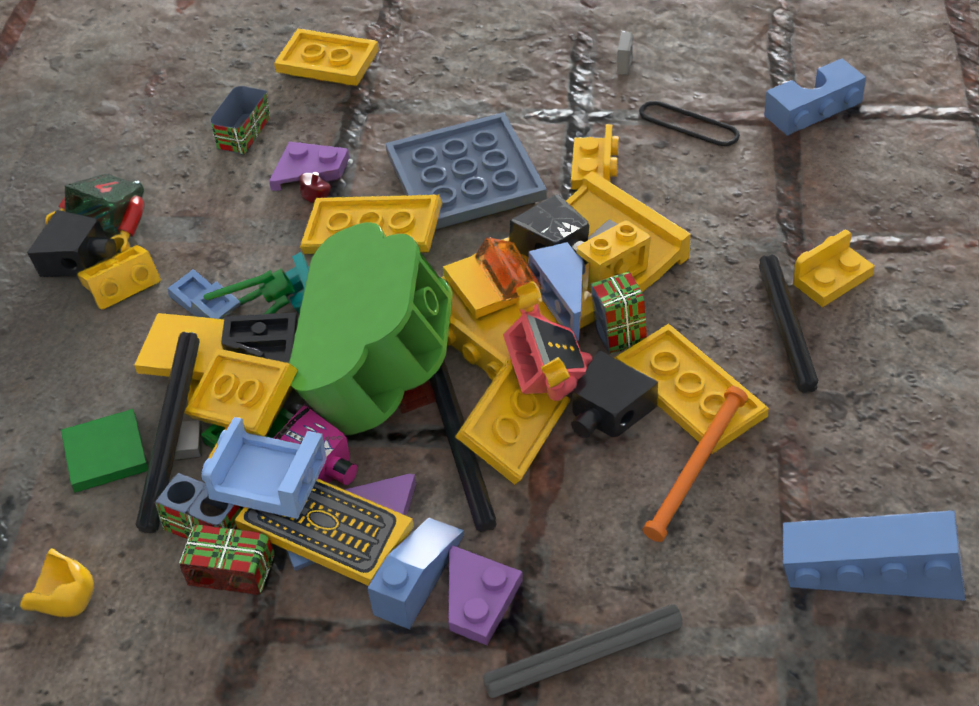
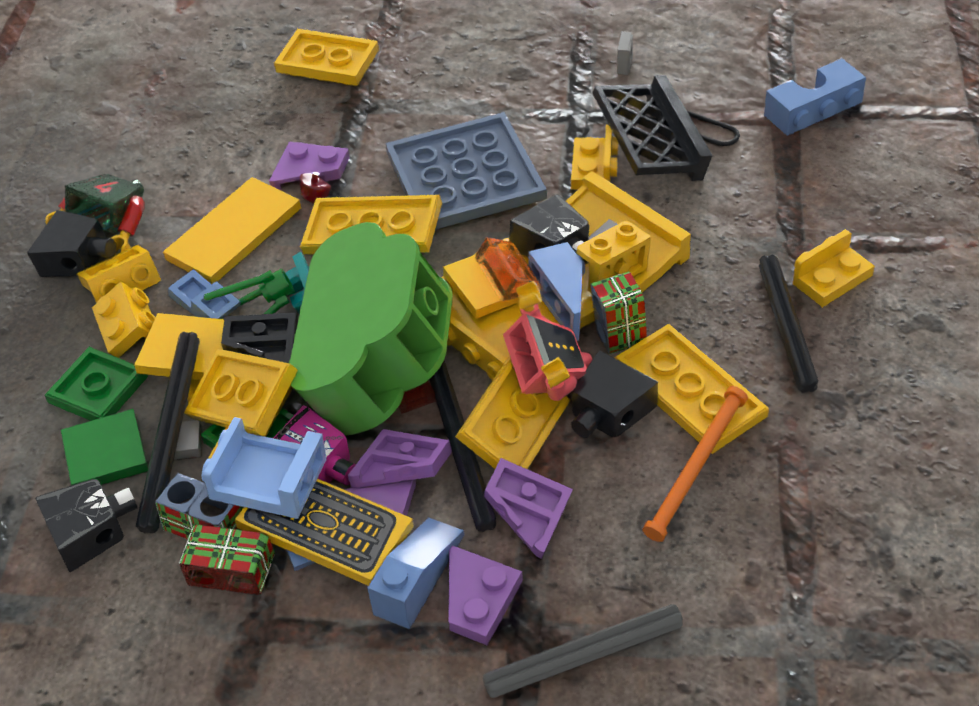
yellow hair [20,549,94,617] -> none
piece [210,86,270,154] -> none
medium blue wedge [783,510,965,600] -> none
none -> black torso [35,479,138,573]
none -> green tile [45,347,148,421]
none -> yellow bracket [92,281,156,358]
none -> yellow tile [163,177,301,284]
none -> medium lavender wing [348,429,452,488]
none -> medium lavender wing [484,458,573,559]
none -> black fence [592,75,713,181]

